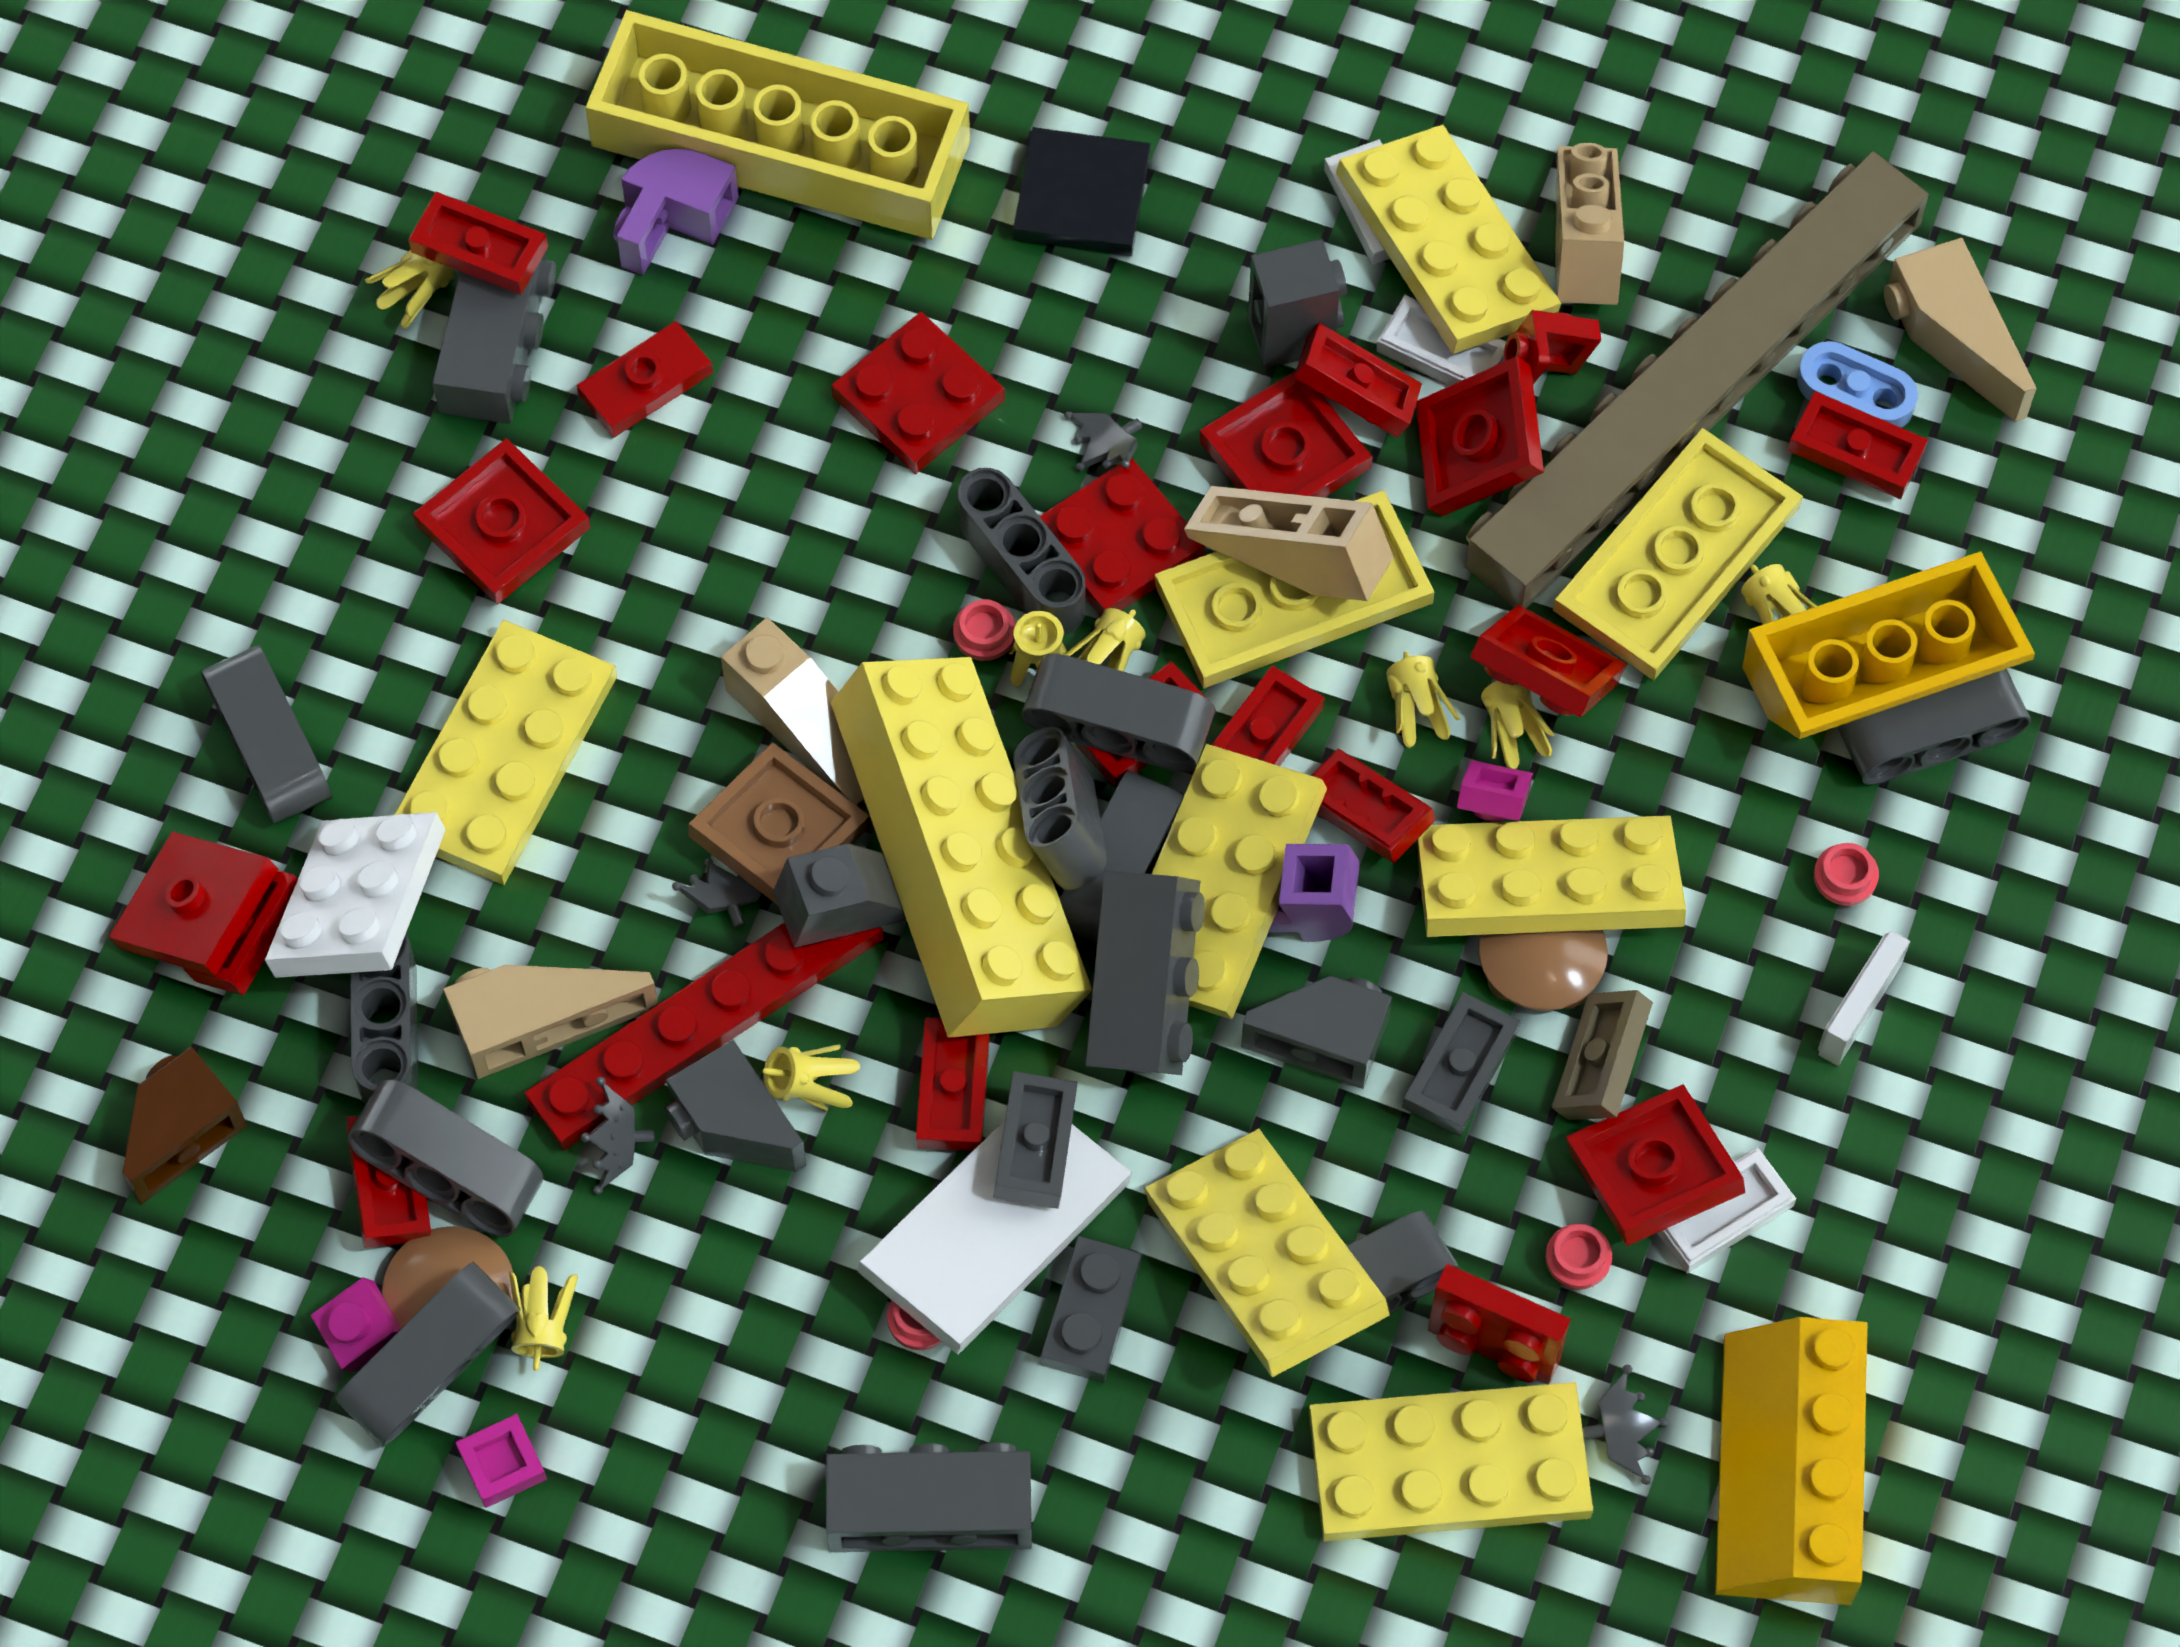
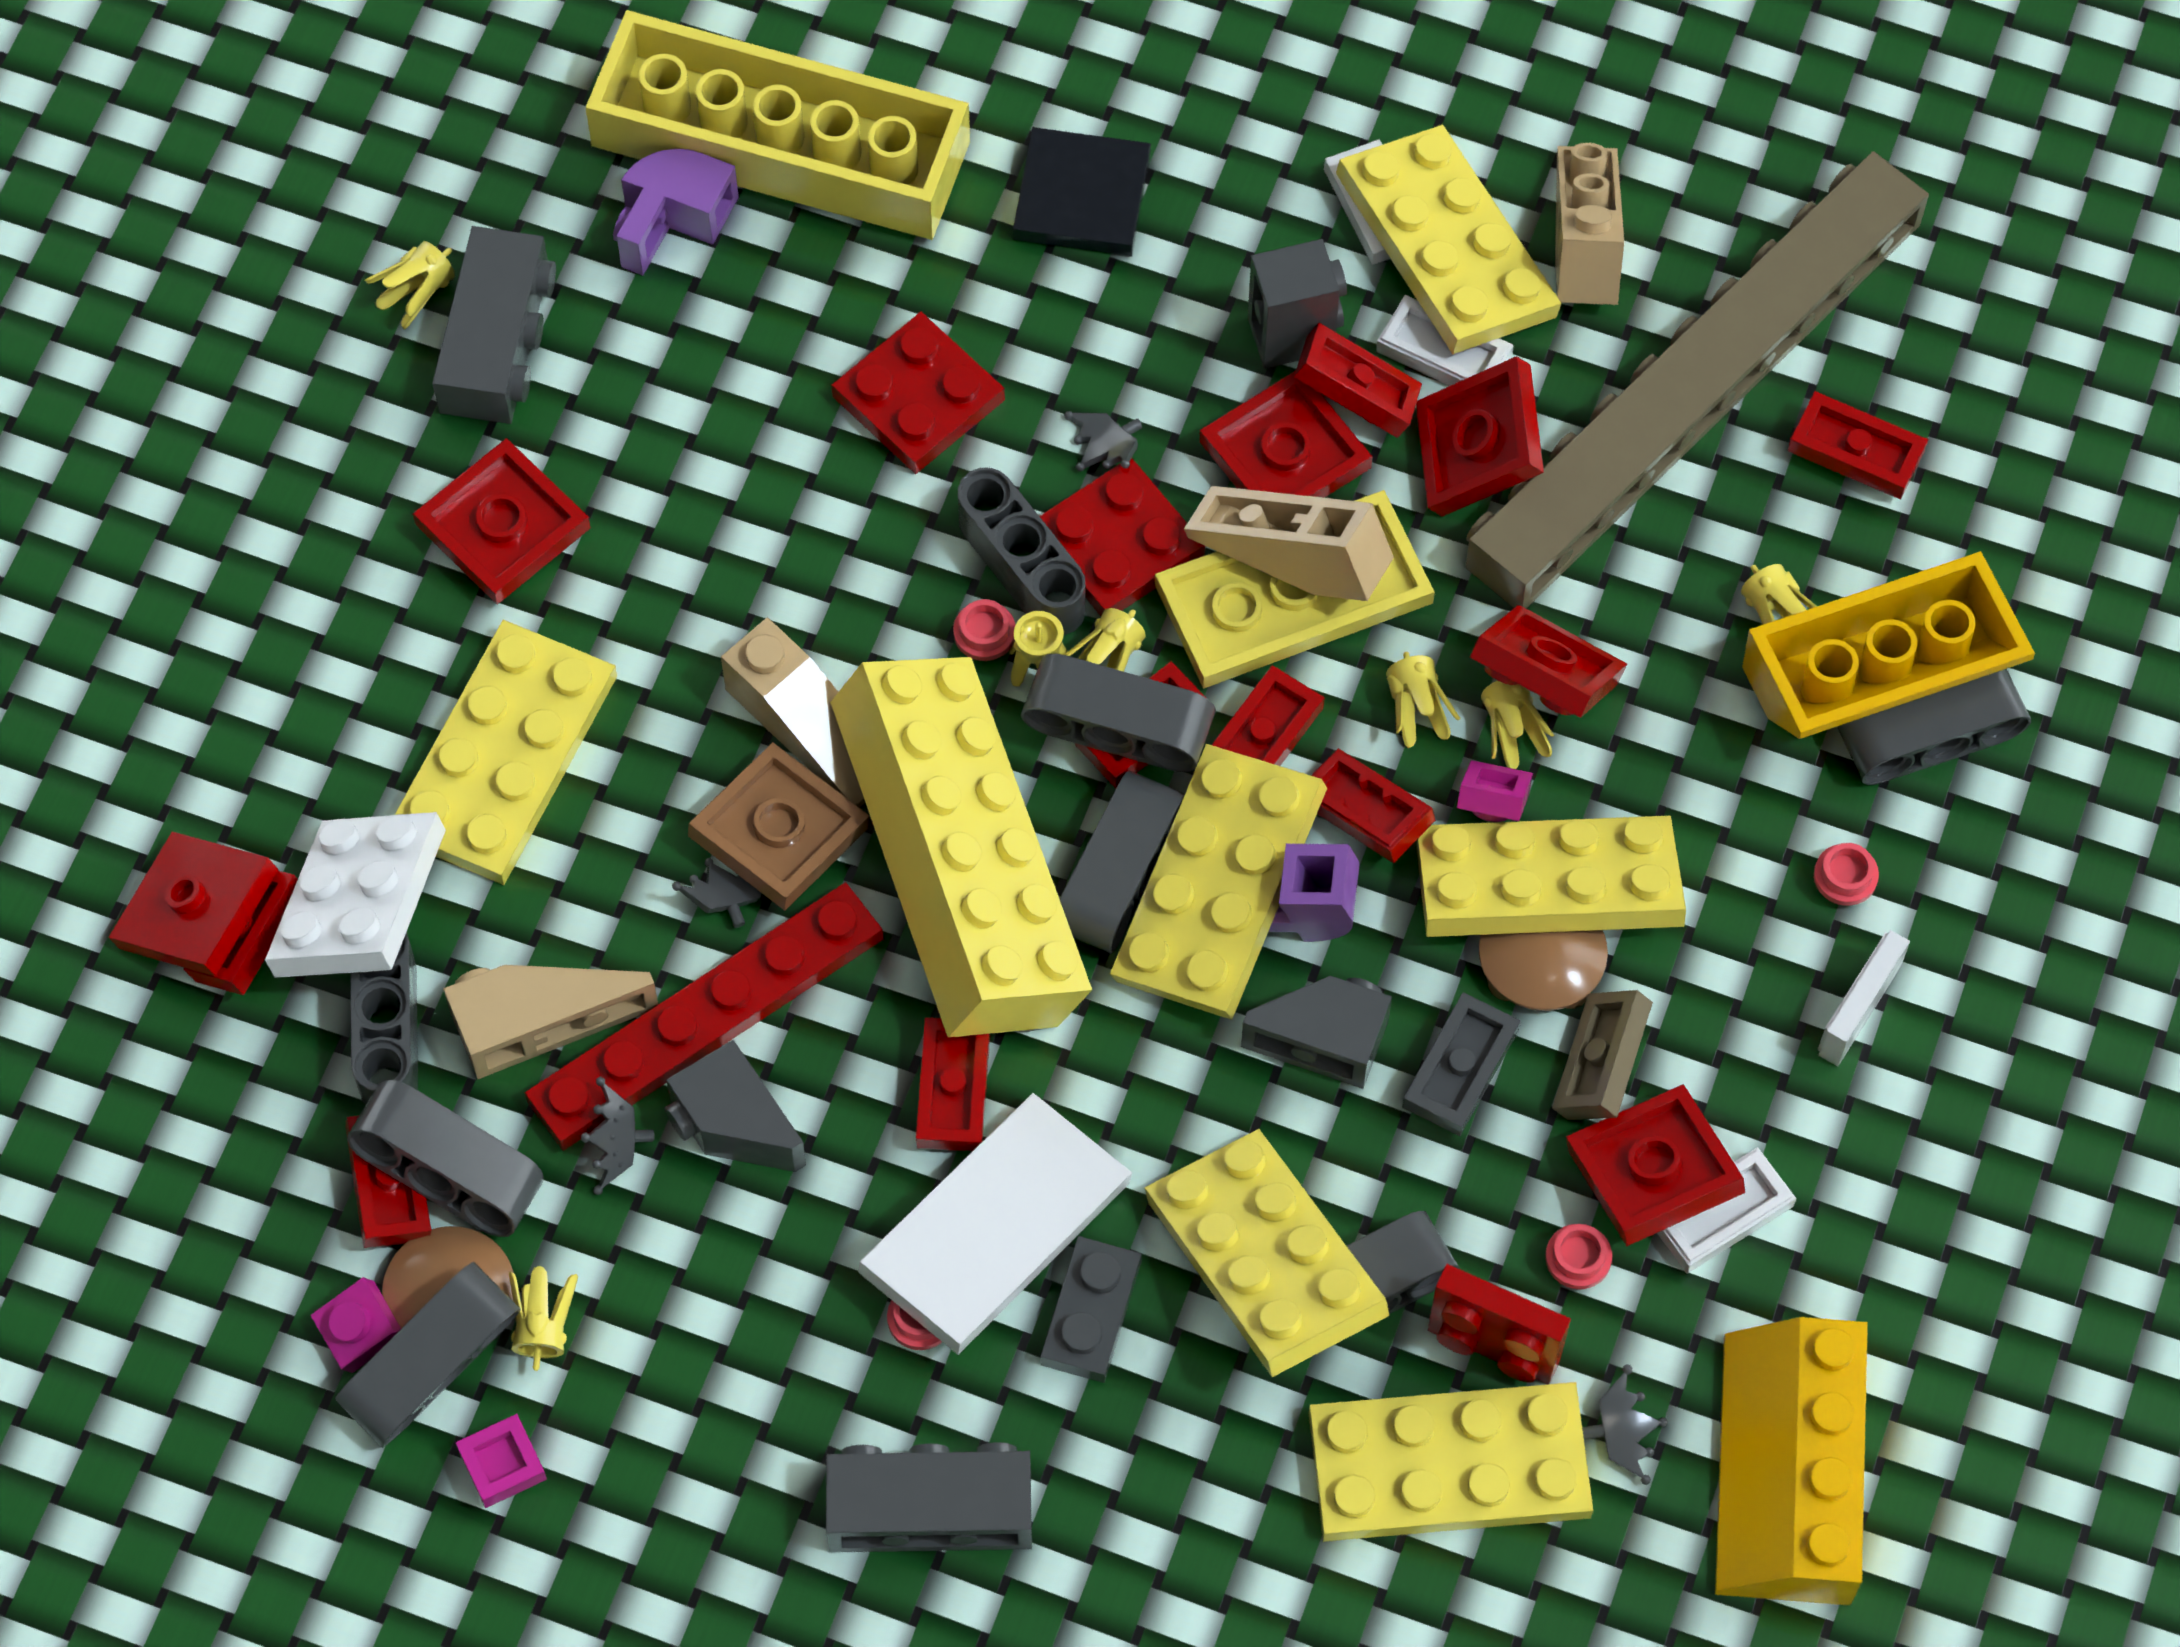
reddish brown slope [123,1046,247,1205] -> none
dark grey beam [200,645,332,824] -> none
red plate [408,192,548,295] -> none
red plate [576,321,713,438] -> none
light yellow piece [763,1044,860,1111] -> none
dark grey slope [773,843,906,948] -> none
dark grey plate [993,1071,1078,1209] -> none
dark grey beam [1013,727,1107,890] -> none
dark grey brick [1086,870,1205,1075] -> none
red bracket [1504,310,1602,385] -> none
light yellow plate [1553,428,1803,681] -> none
light blue plate [1797,341,1918,428] -> none
tan slope [1884,238,2037,422] -> none

